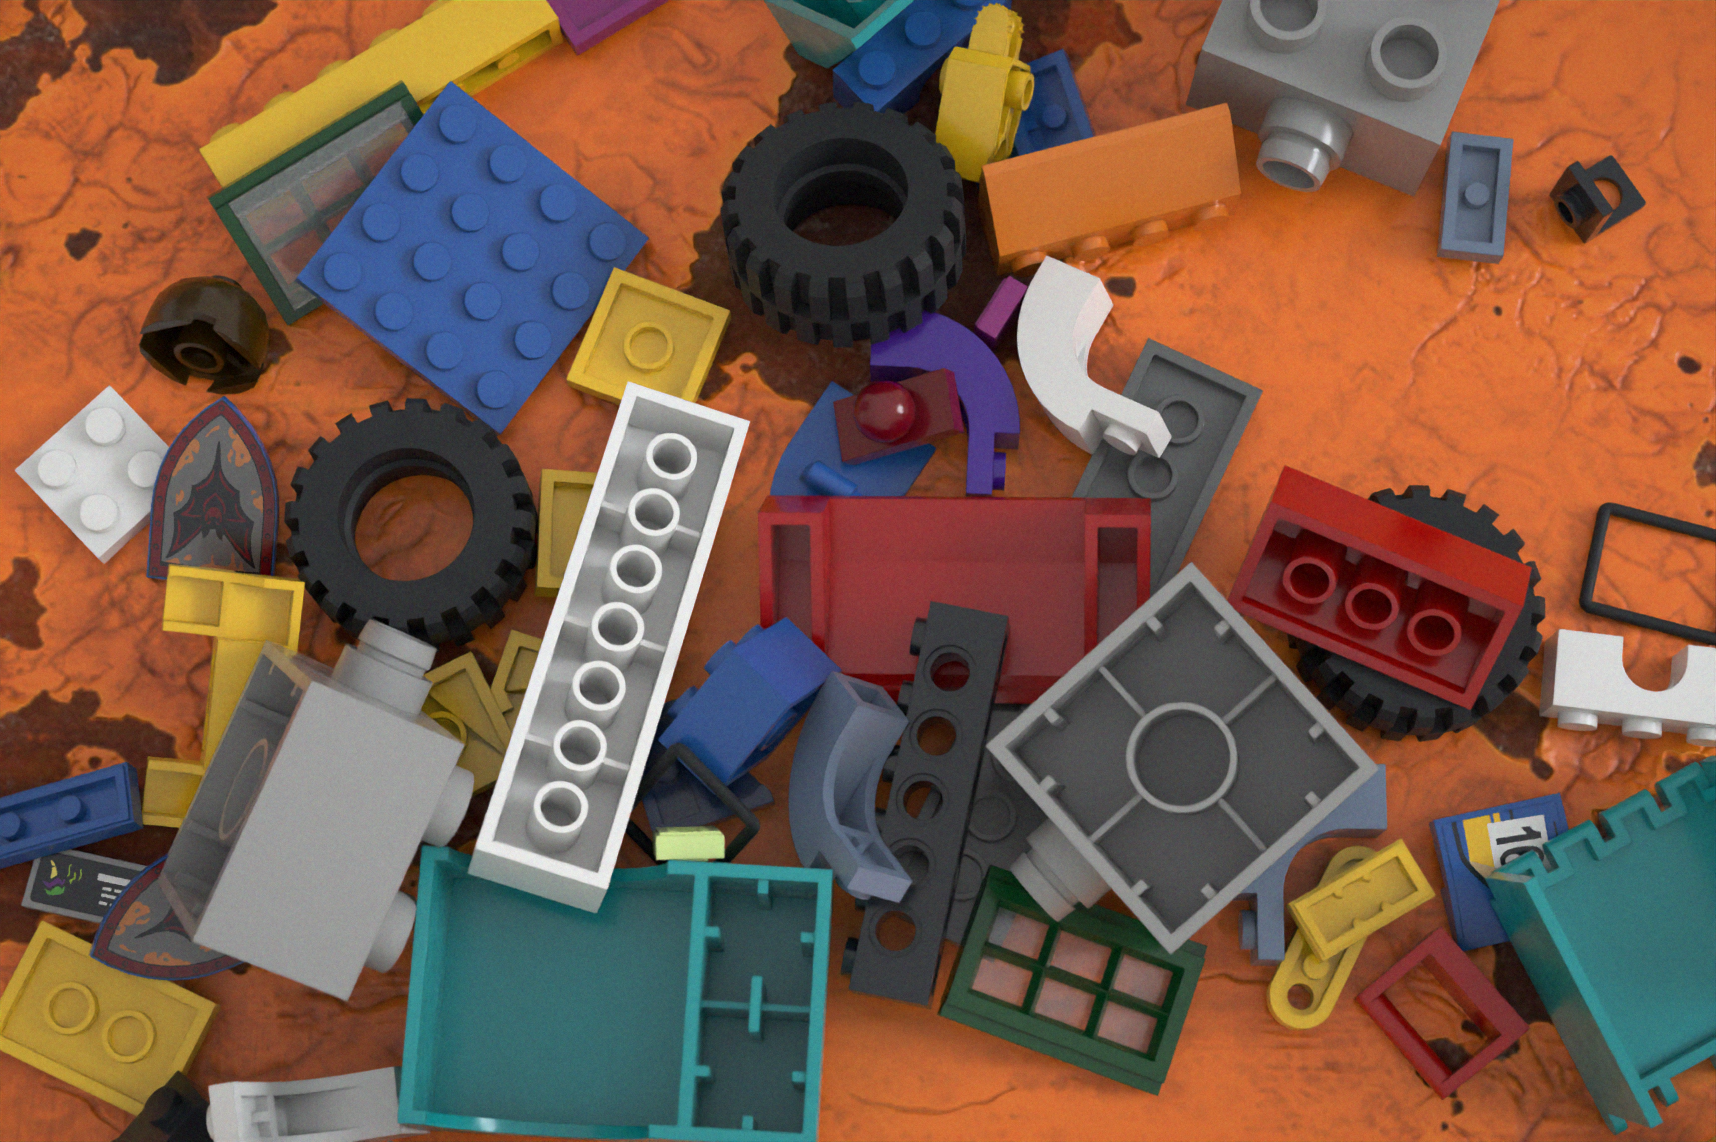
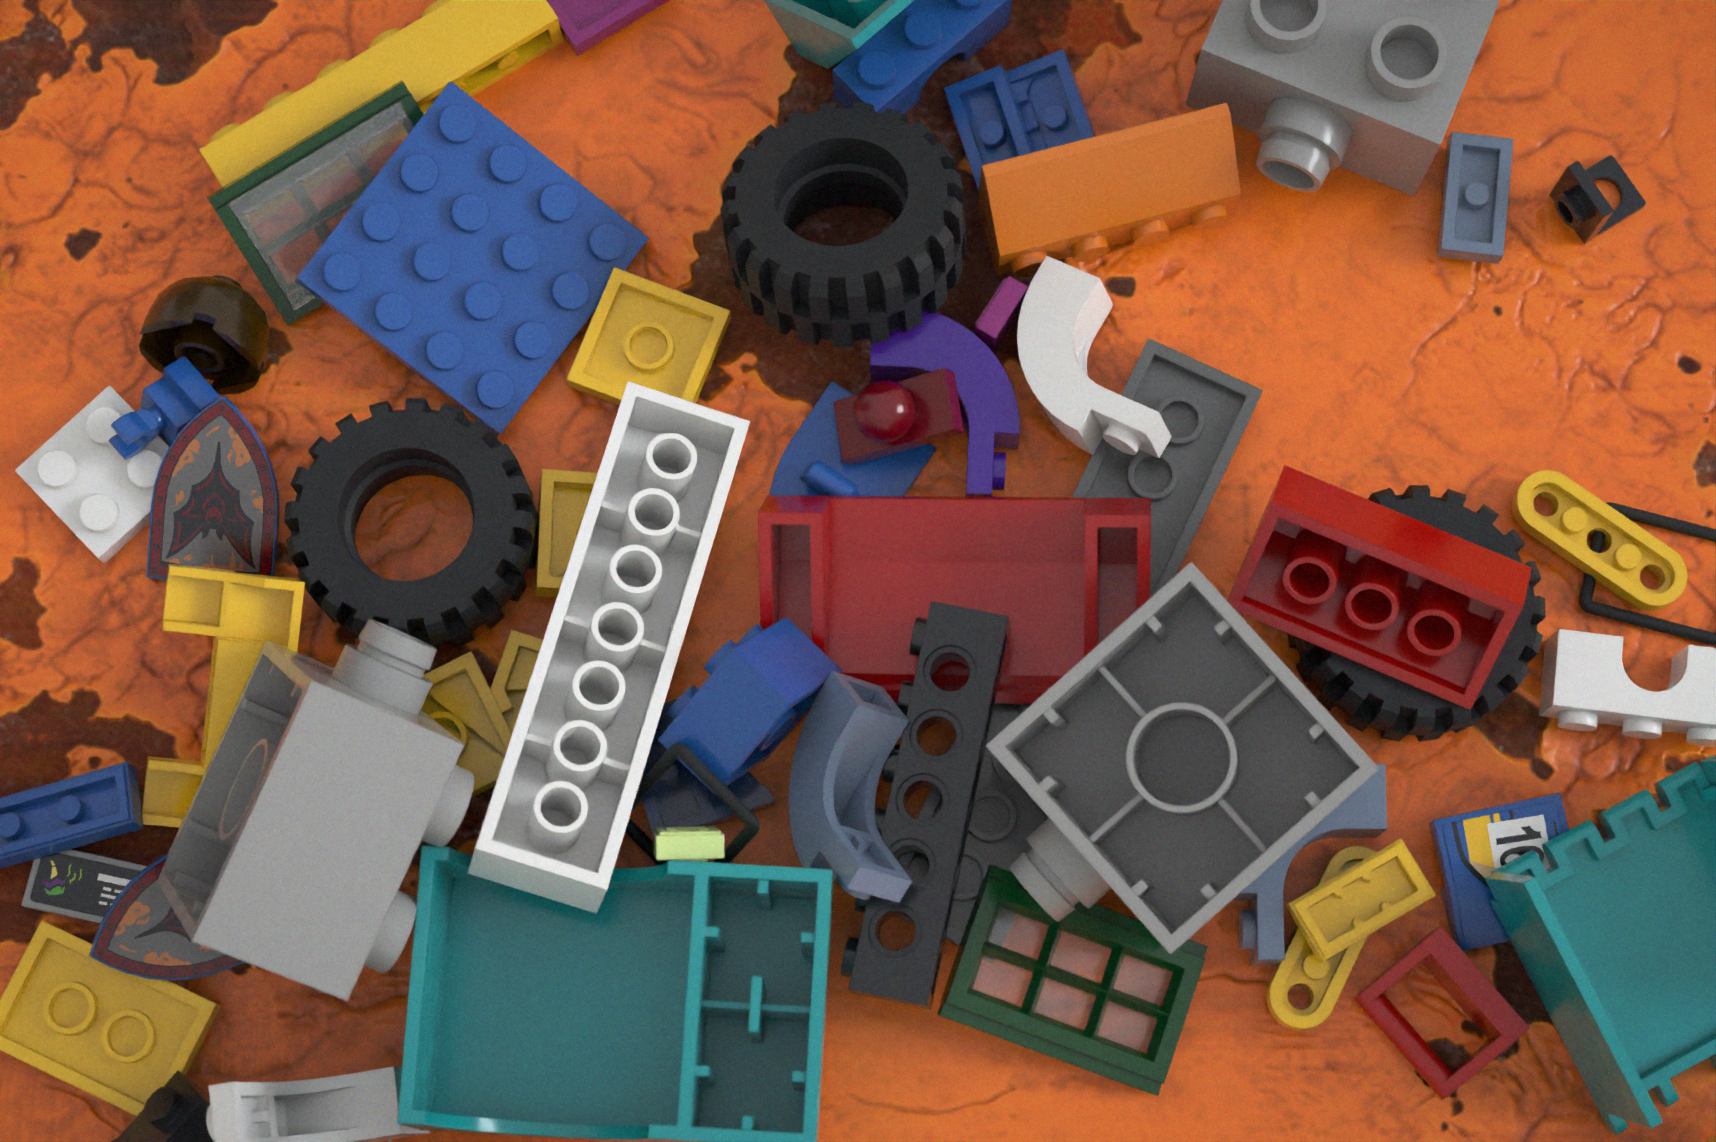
yellow hinge [935,3,1034,183] -> none
none -> blue piece [109,356,220,460]
none -> yellow plate [1512,470,1688,611]

